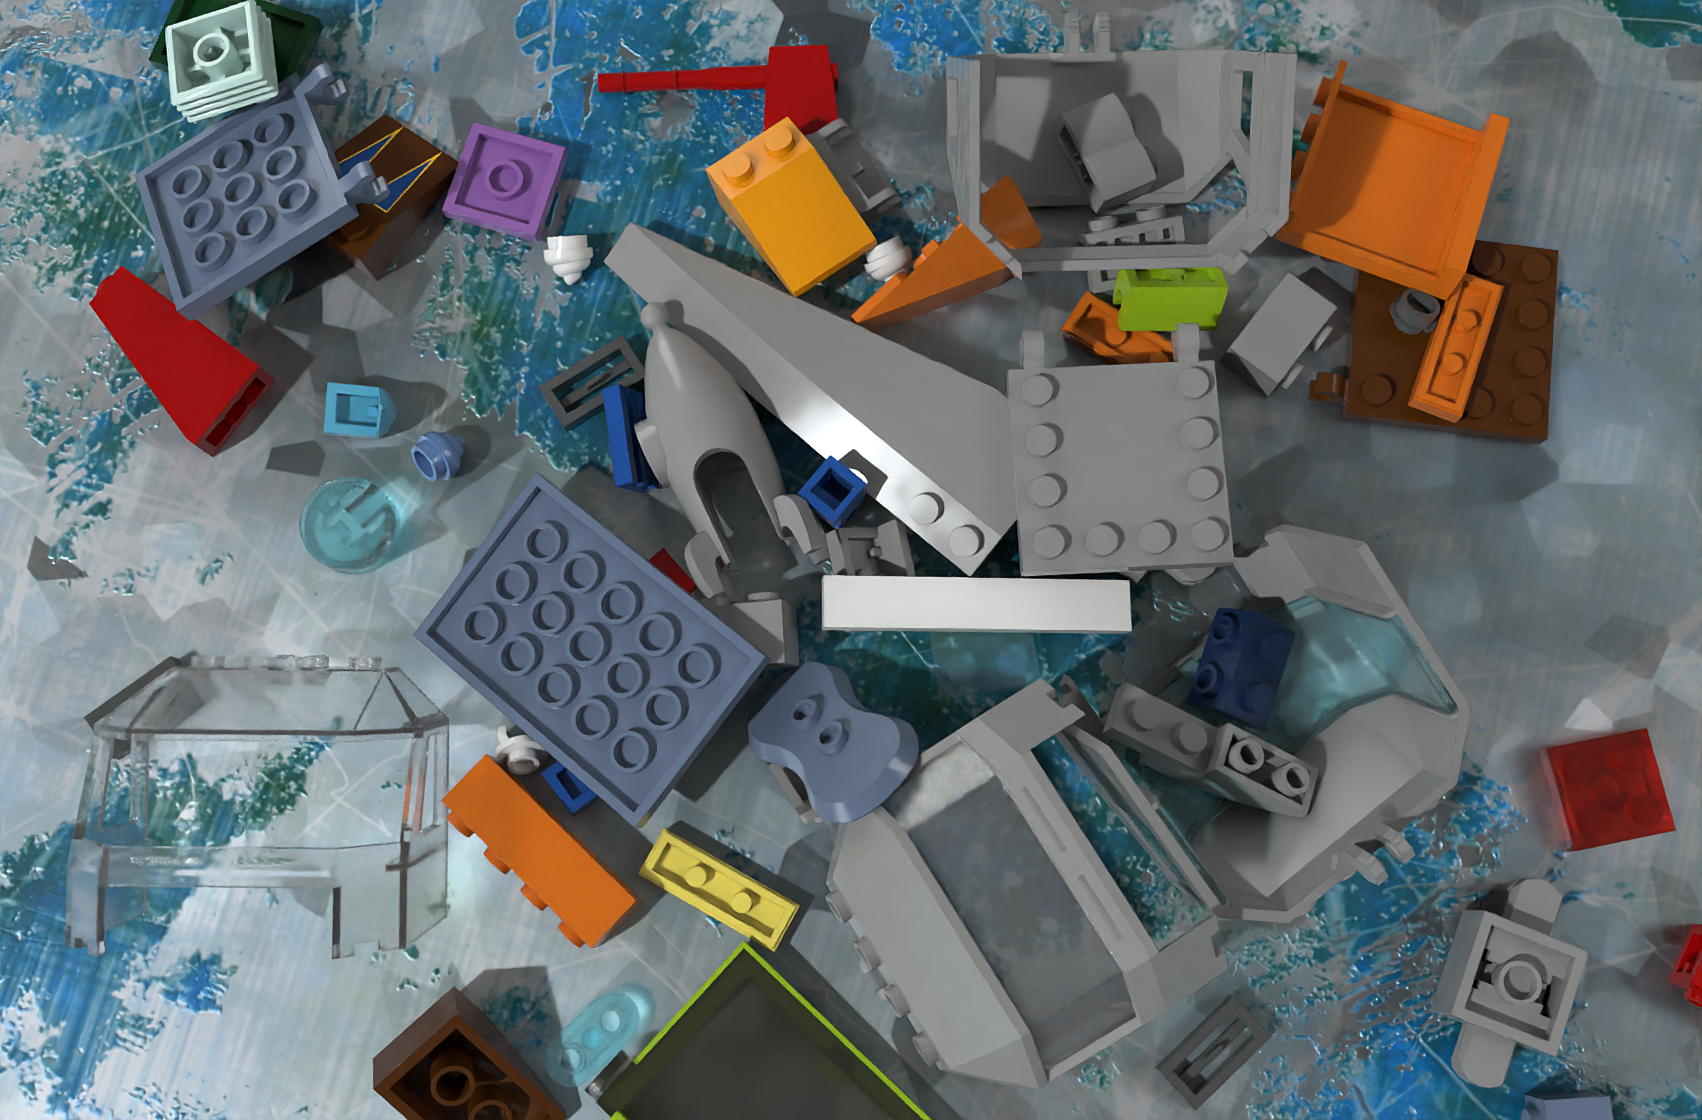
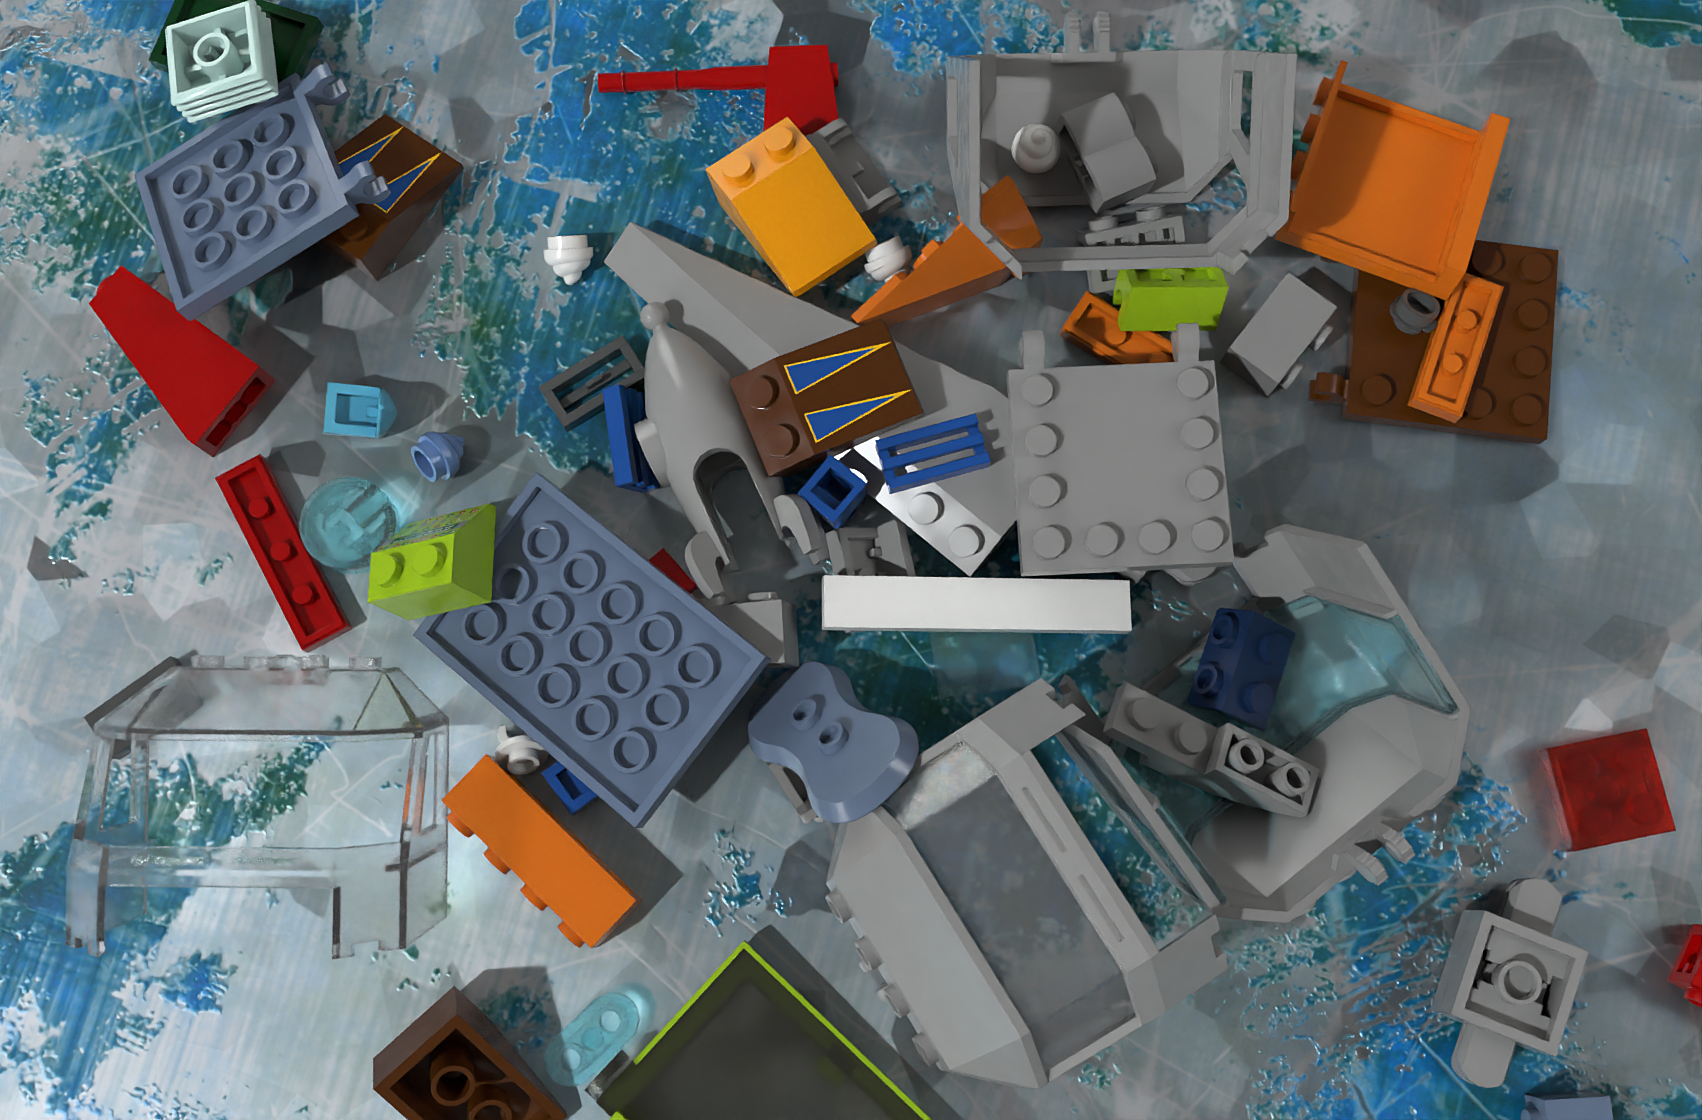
medium lavender plate [442,122,569,243] -> none
light yellow tile [638,828,801,952] -> none
dark grey tile [1155,995,1272,1111] -> none
none -> red tile [215,454,353,653]
none -> lime slope [367,503,496,621]
none -> reddish brown slope [729,318,925,477]
none -> blue tile [875,413,991,494]
none -> white plate [1011,124,1061,173]

